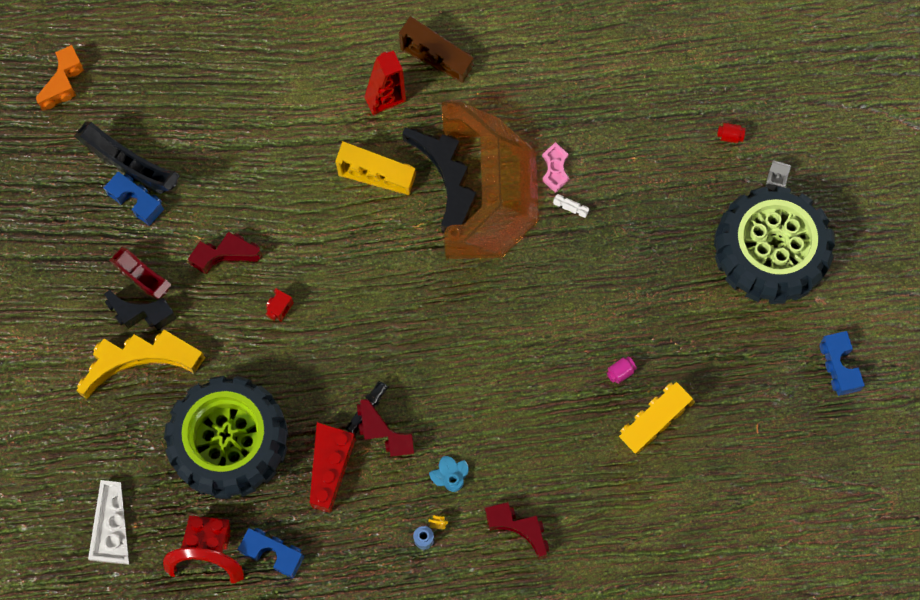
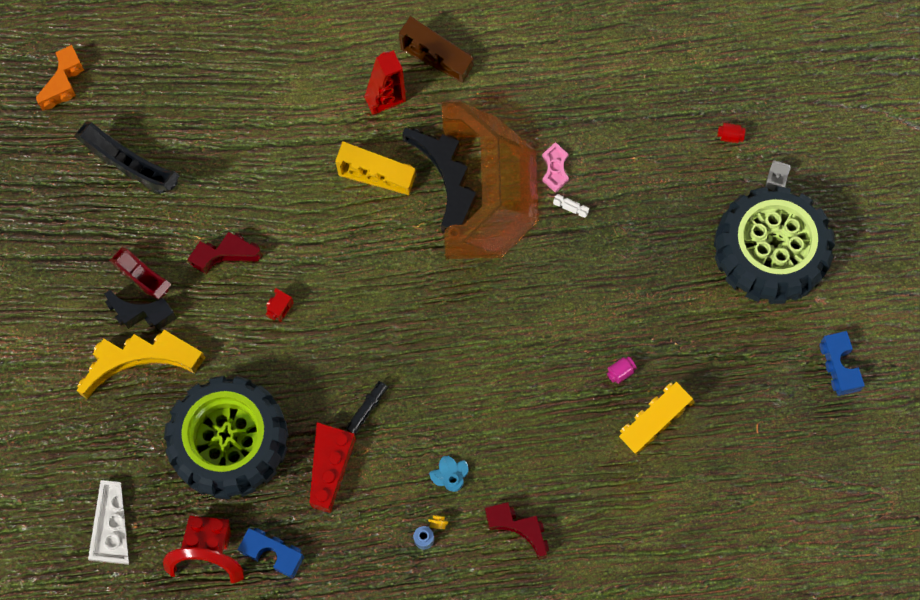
blue arch [103,171,164,226] -> none
dark red arch [357,399,414,457] -> none

